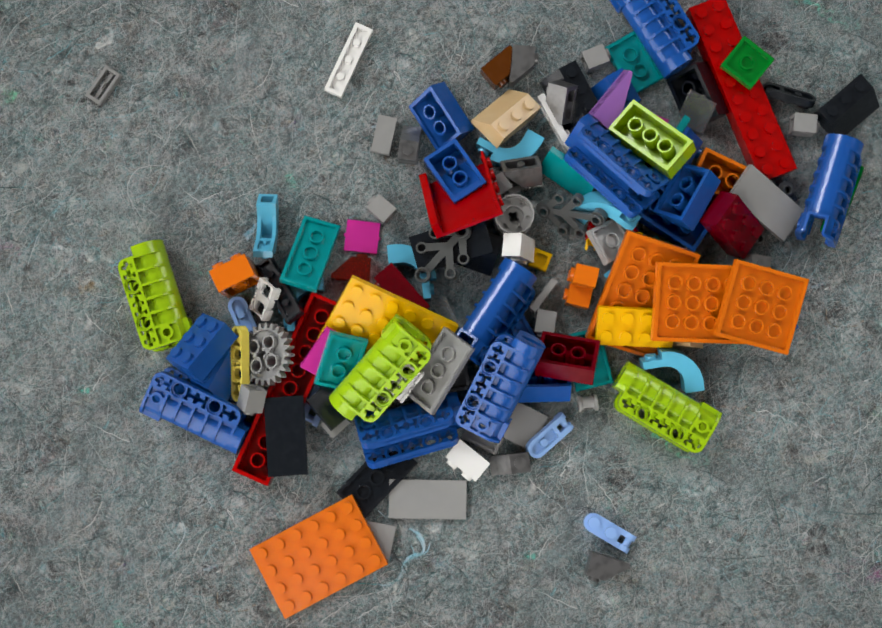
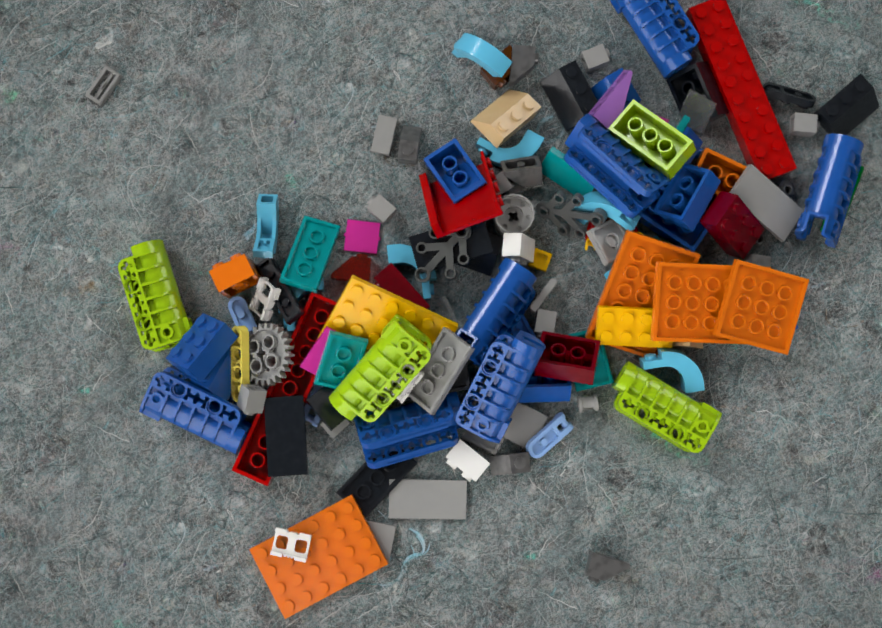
white plate [324,22,373,99] -> none
blue slope [408,82,474,150] -> none
white plate [536,93,570,153] -> none
flat silver slope [546,80,578,125] -> none
orange brick [562,263,600,310] -> none
light blue plate [583,513,637,554] -> none
teal tile [605,31,664,93] -> none
green plate [720,36,774,90] -> none
none -> white piece [270,527,312,563]
none -> medium azure arch [451,33,512,77]

